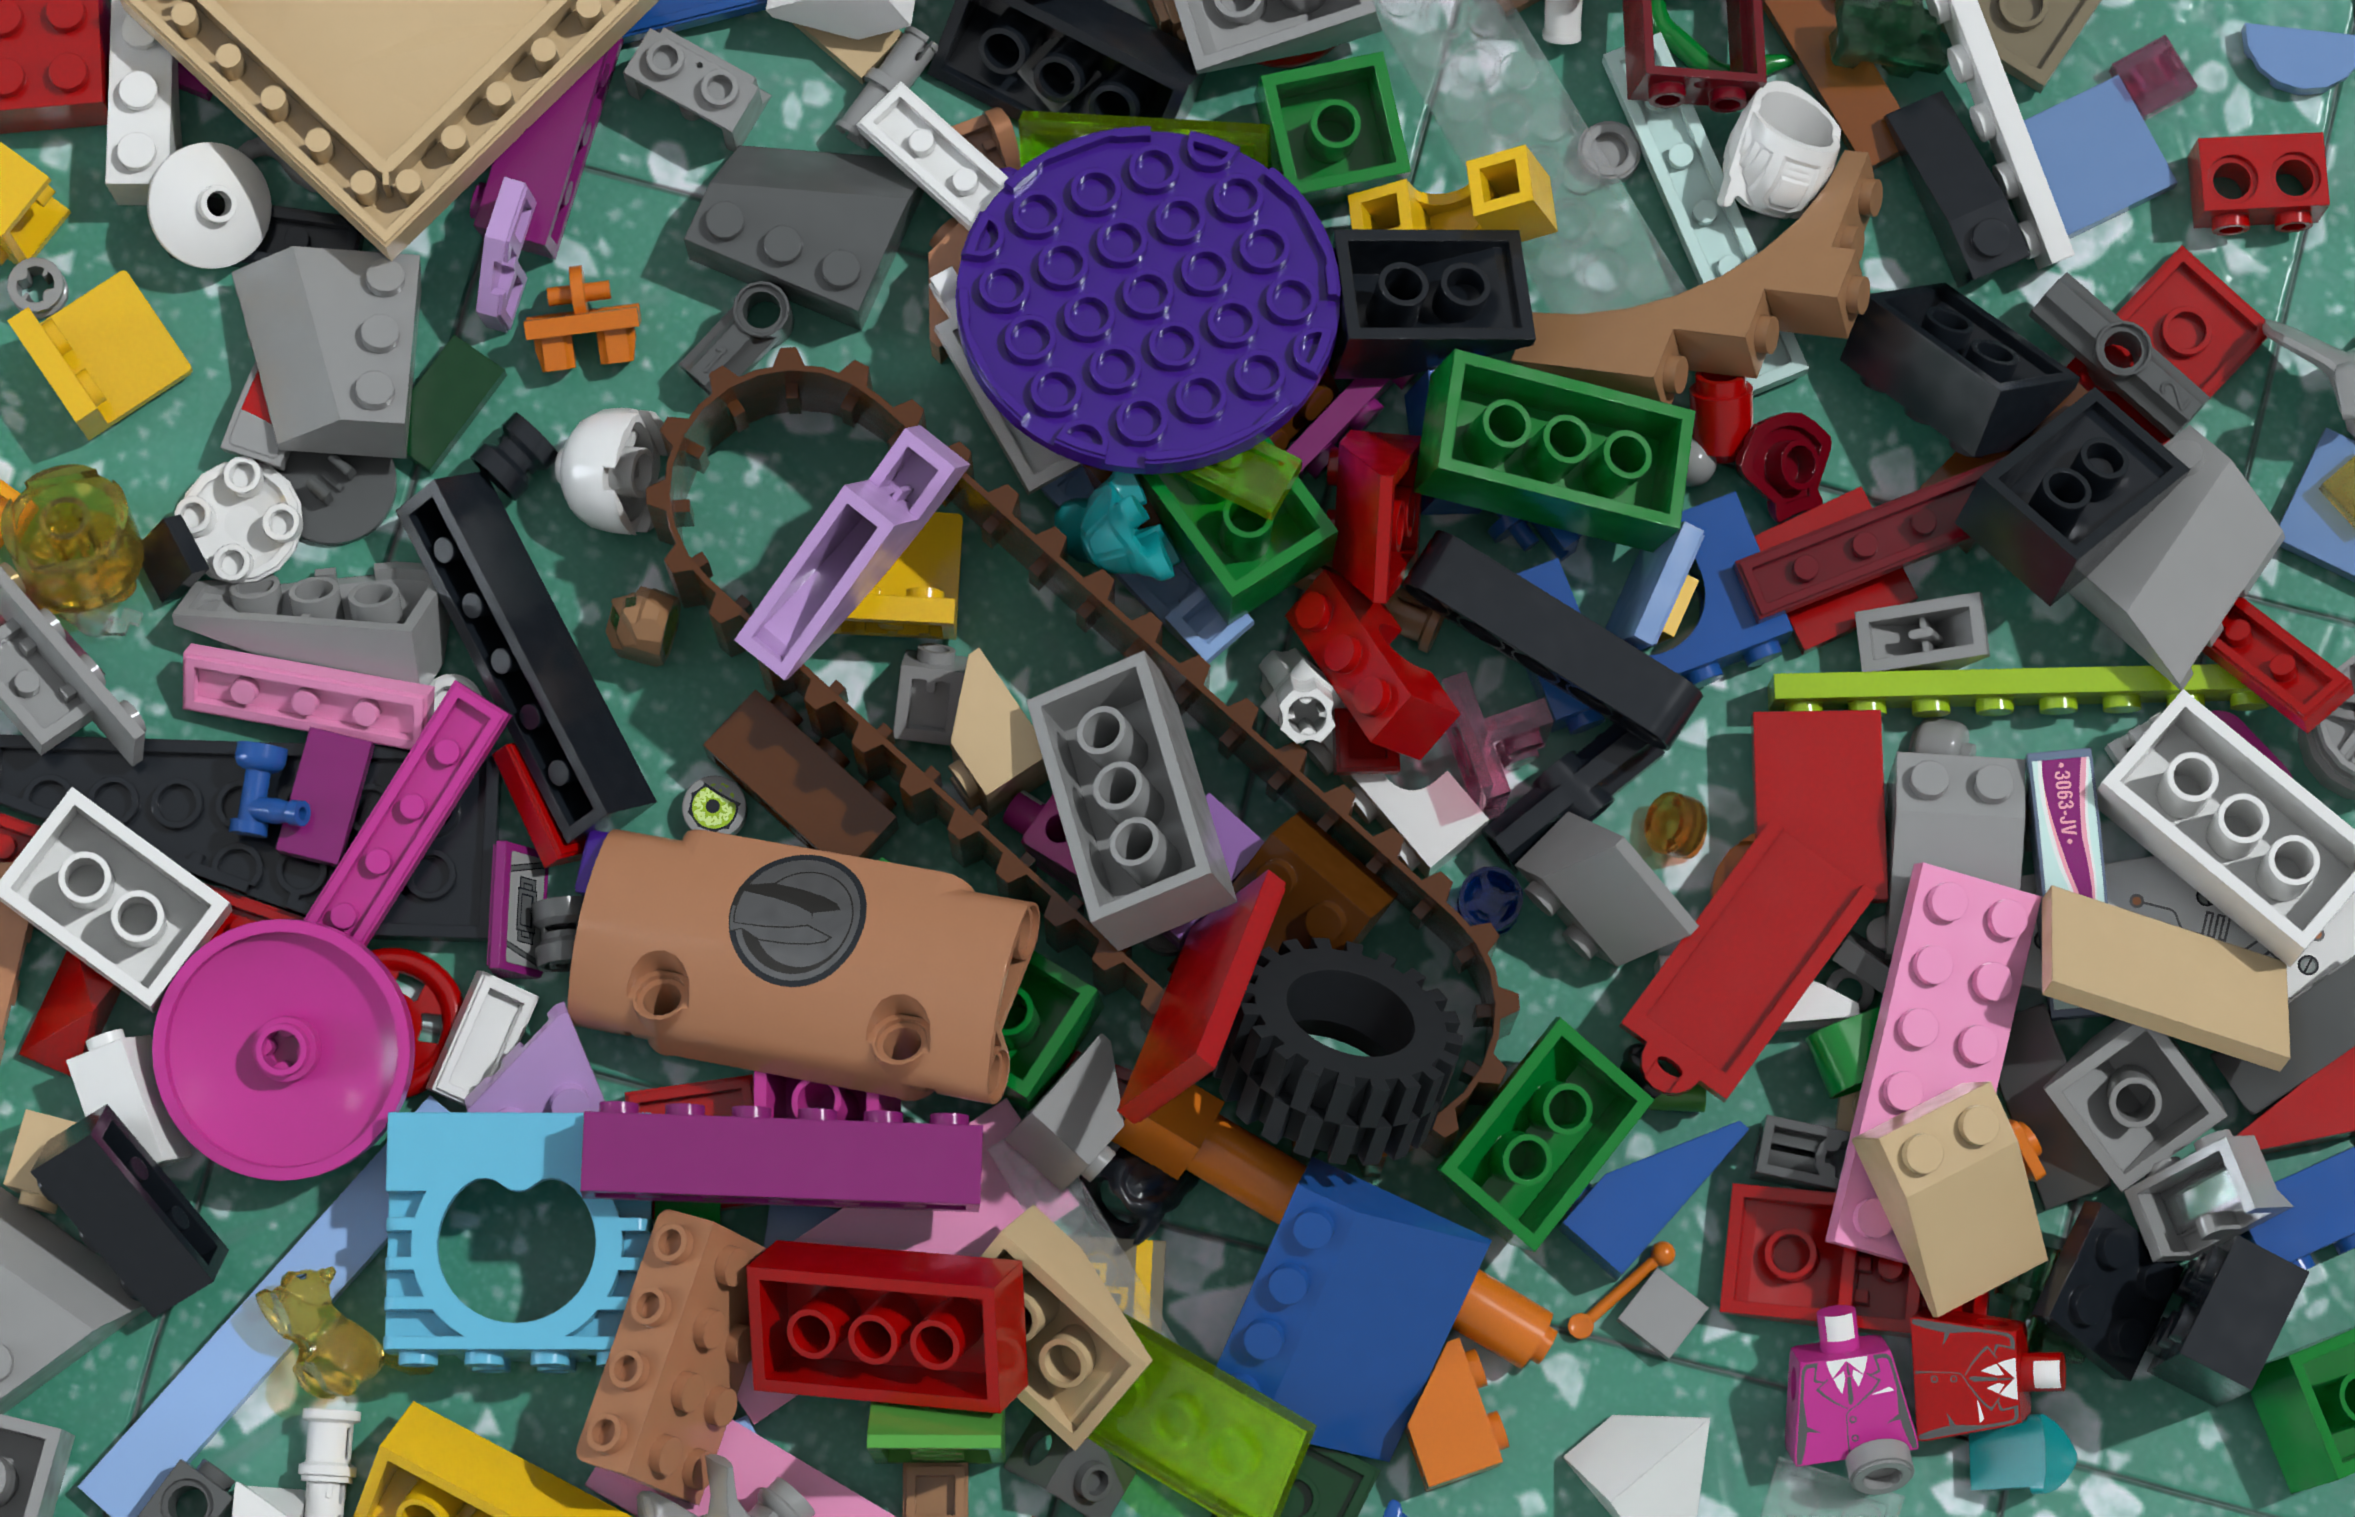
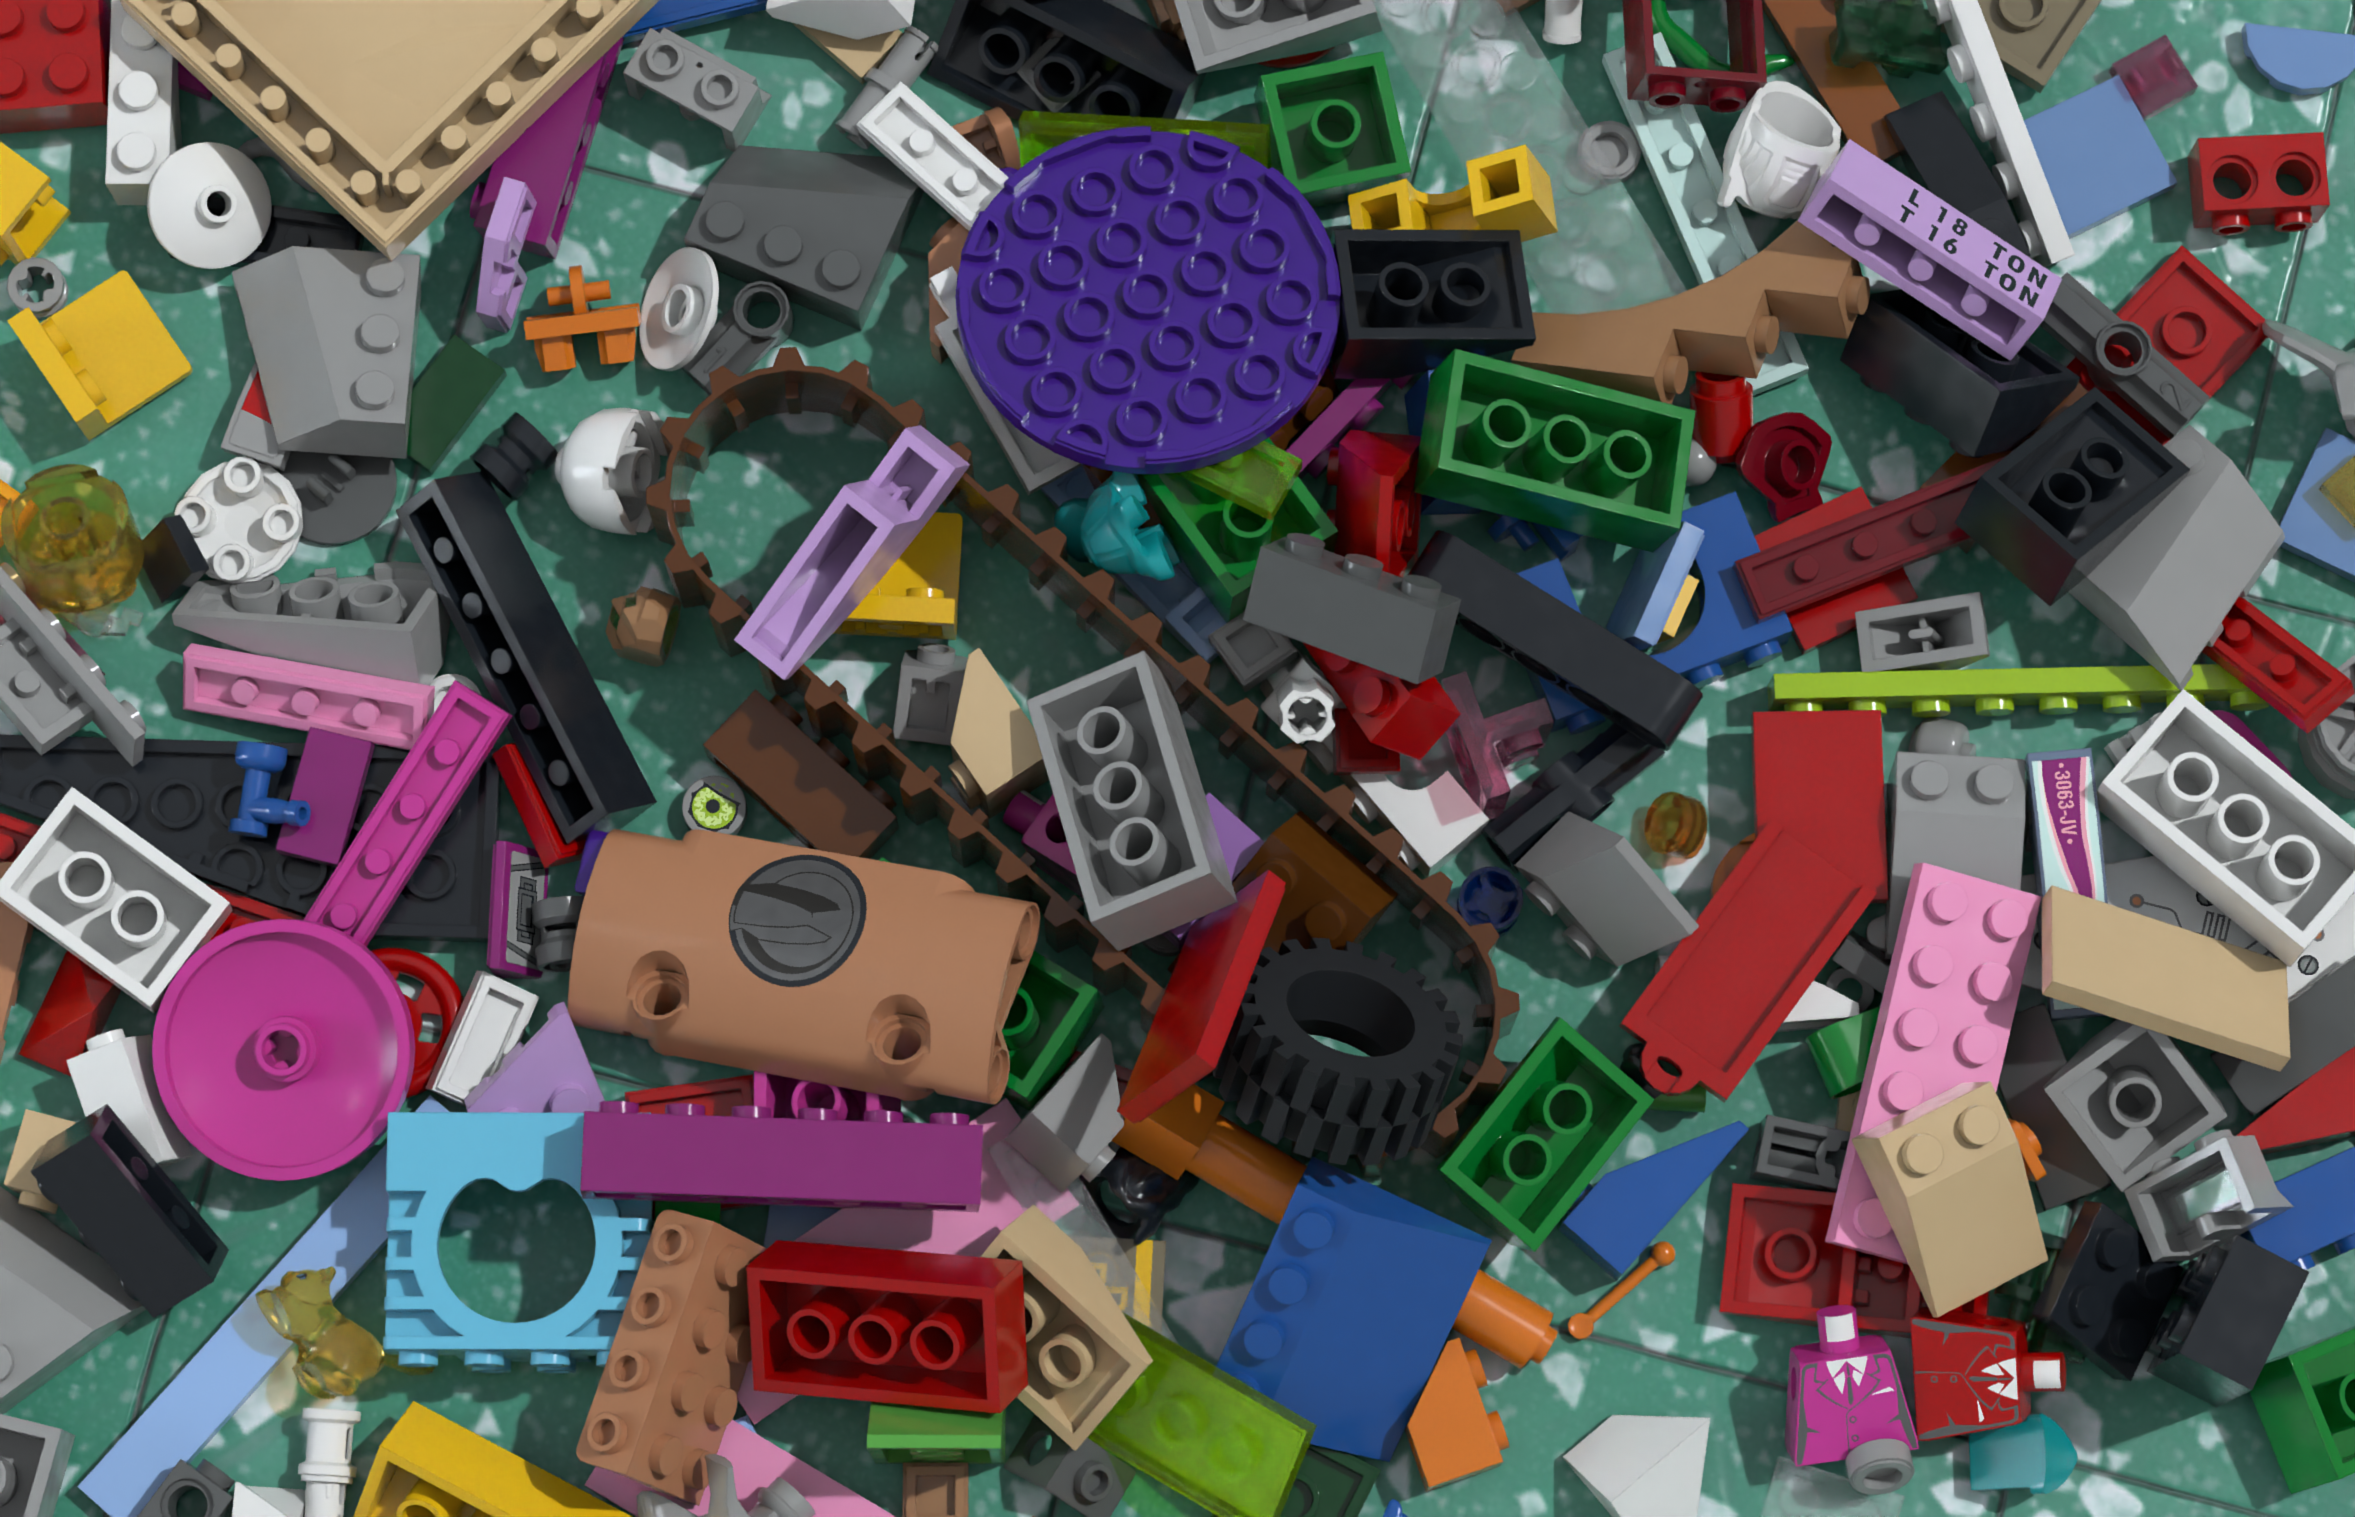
light grey tile [1616,1268,1709,1361] -> none
none -> white dish [639,247,719,371]
none -> light grey tile [1208,611,1298,692]
none -> dark grey brick [1243,533,1461,684]
none -> lavender brick [1798,139,2062,361]

